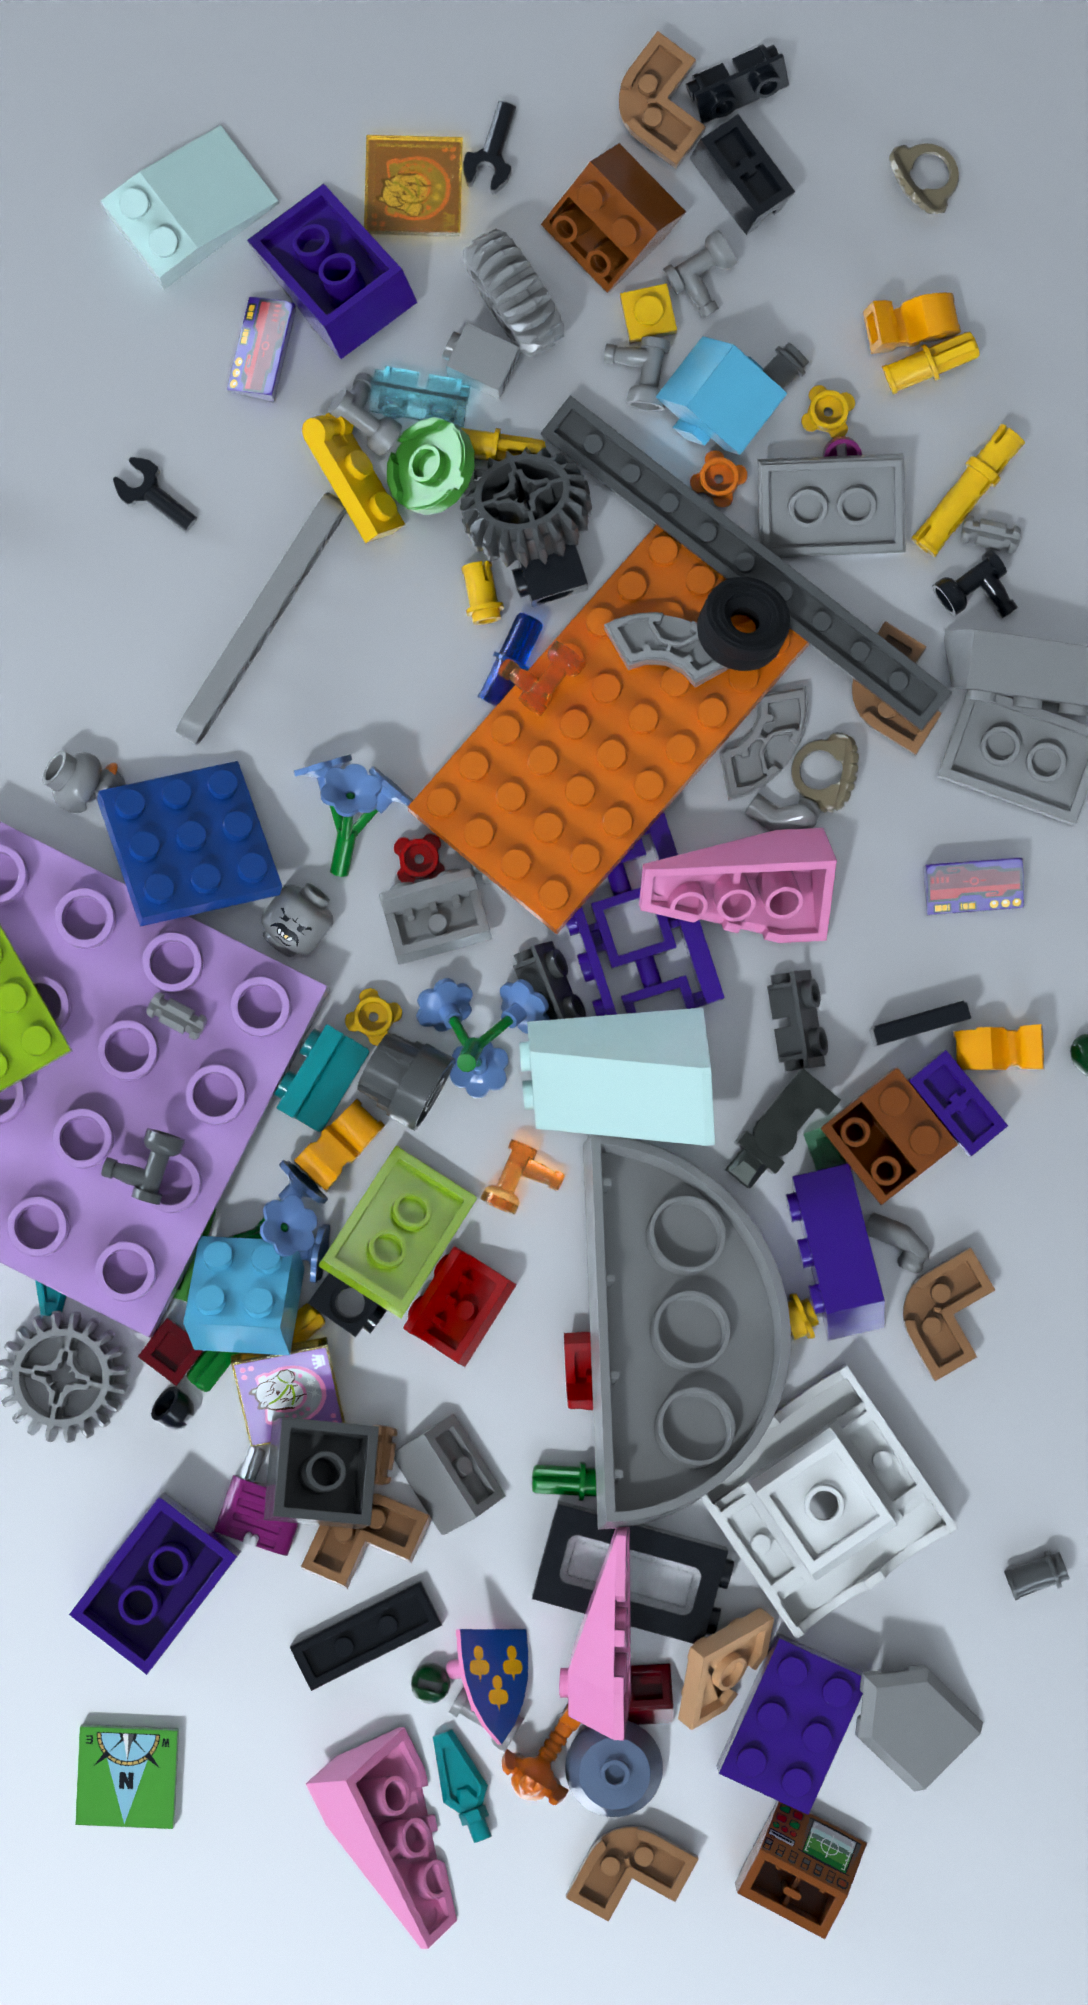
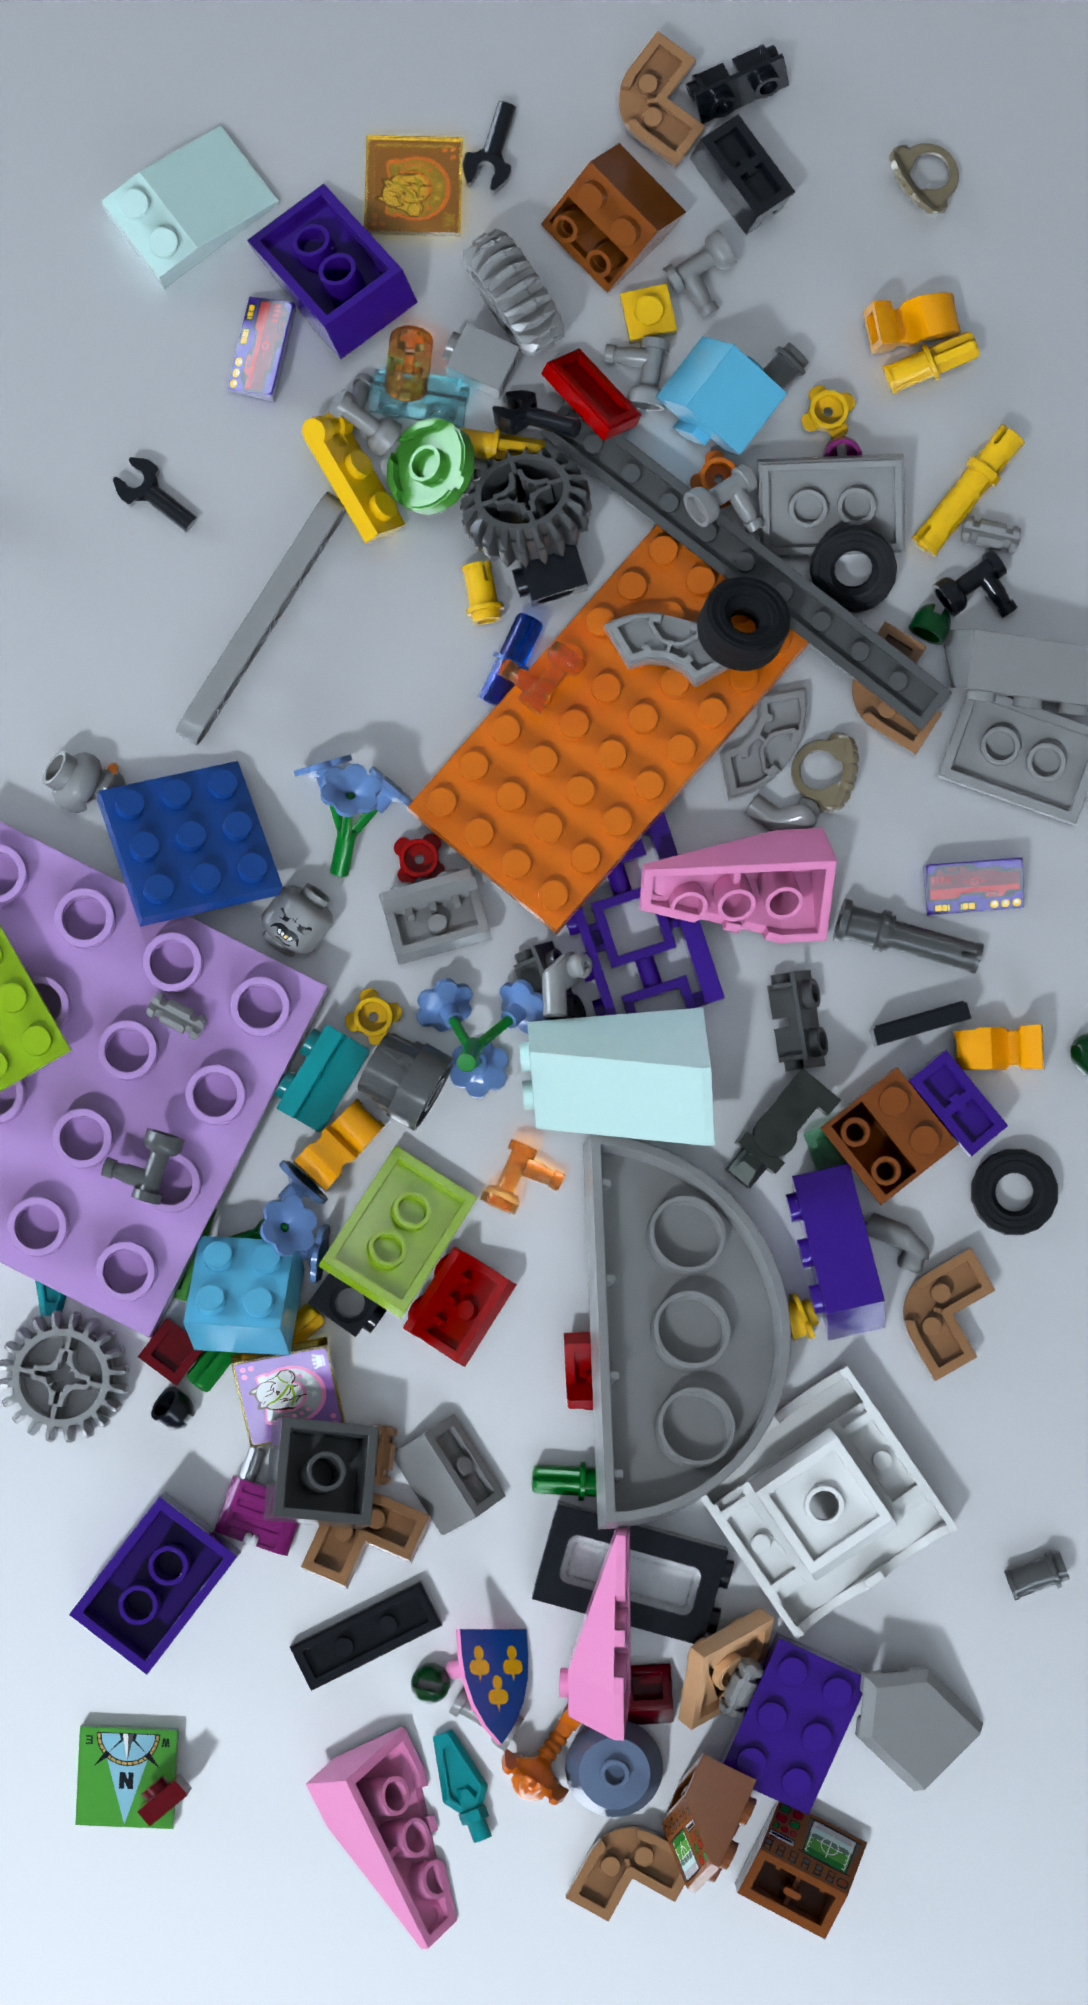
none -> dark red plate [137,1773,192,1827]
none -> clear orange beam [384,325,433,402]
none -> black bar [492,390,581,438]
none -> red tile [541,348,642,441]
none -> light grey arm [542,951,592,1018]
none -> dark orange slope [661,1754,757,1893]
none -> light grey piece [683,464,764,534]
none -> light grey piece [719,1657,764,1718]
none -> black tyre [809,525,897,613]
none -> dark grey pin [833,898,984,974]
none -> dark green hinge [909,603,951,645]
none -> black tyre [971,1149,1058,1235]

